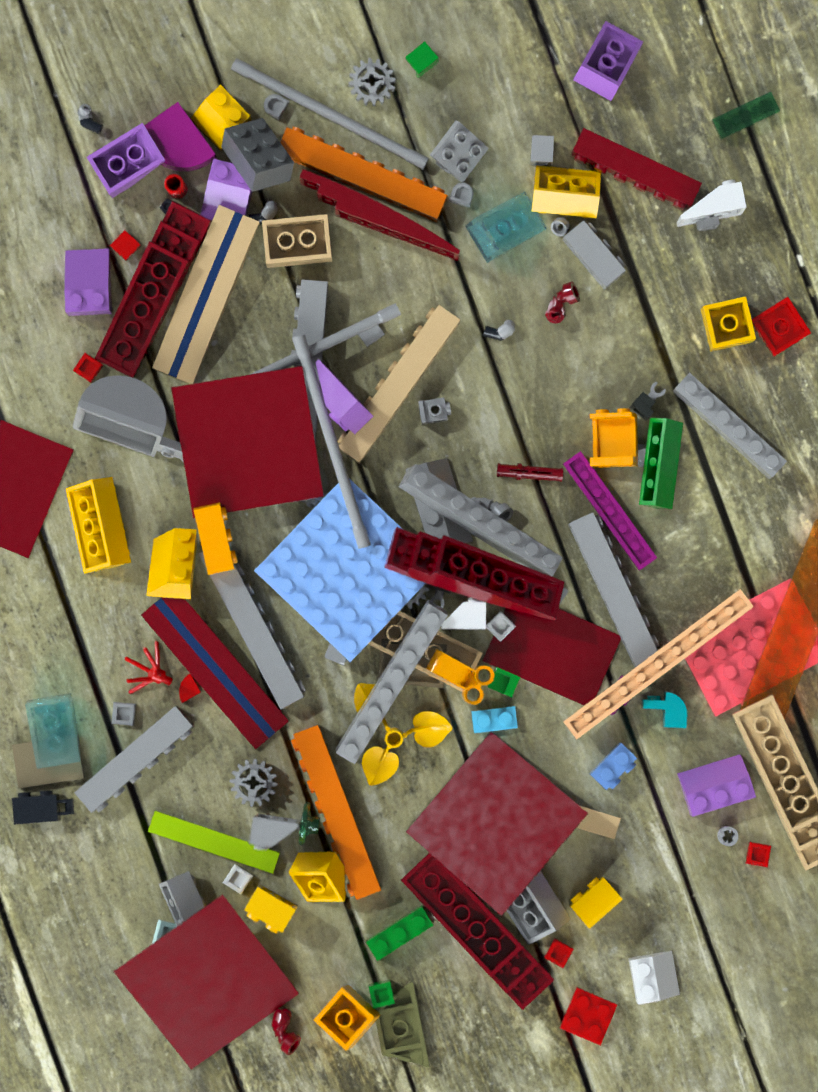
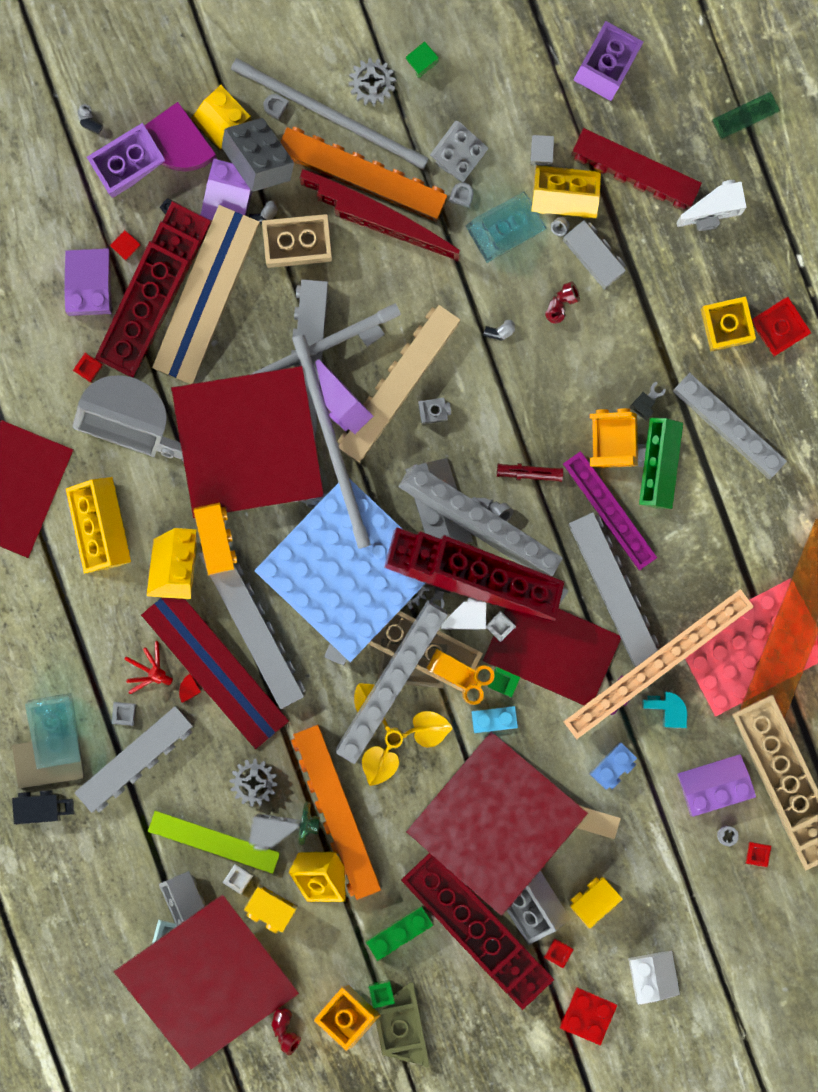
red piece [164,174,188,199] -> none

